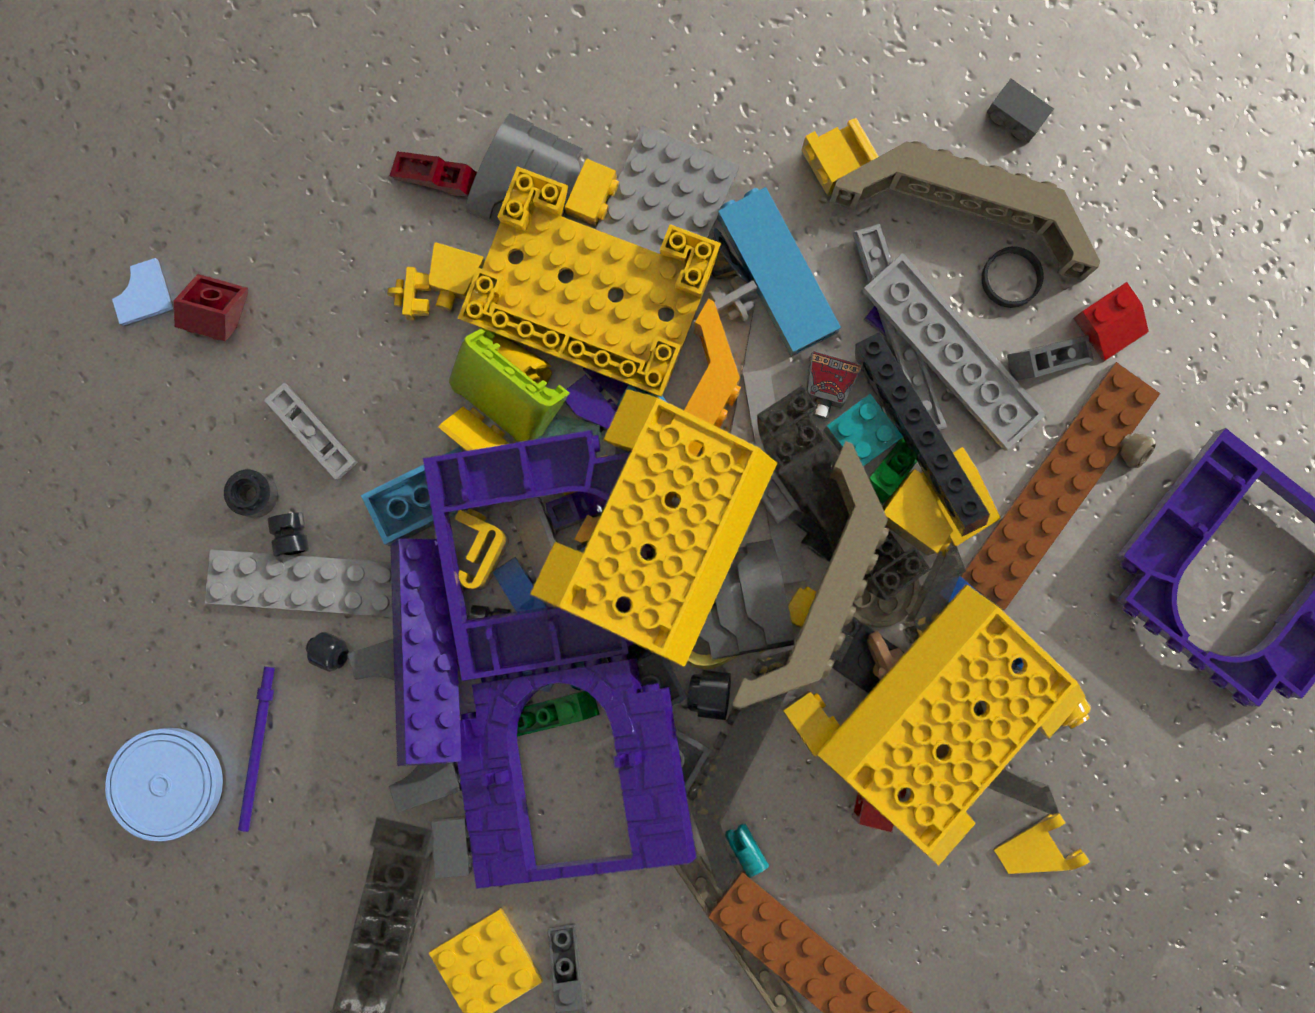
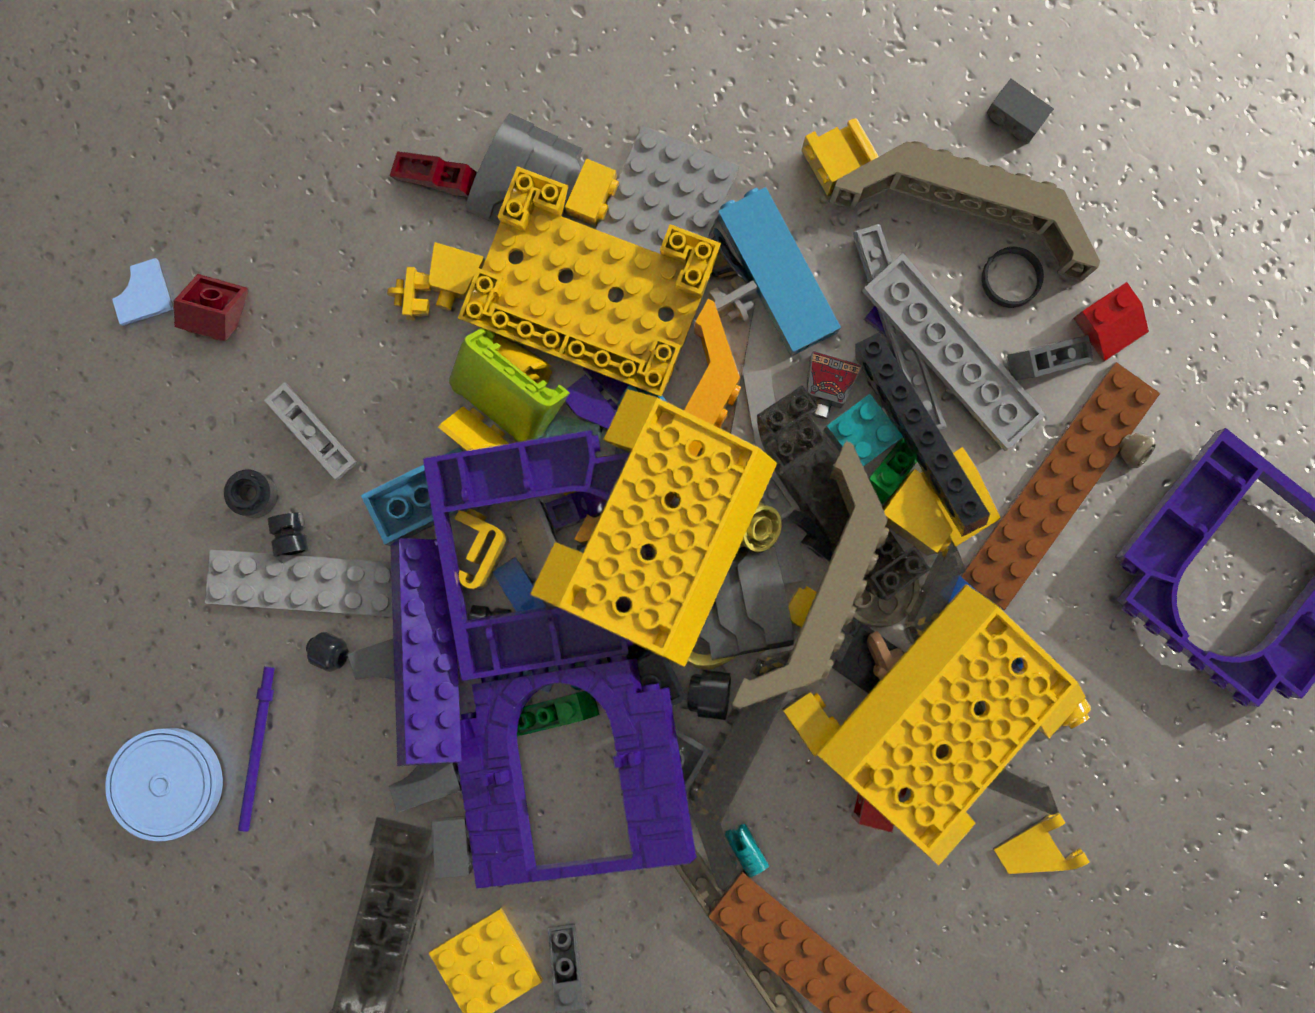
none -> light yellow piece [740,502,782,552]

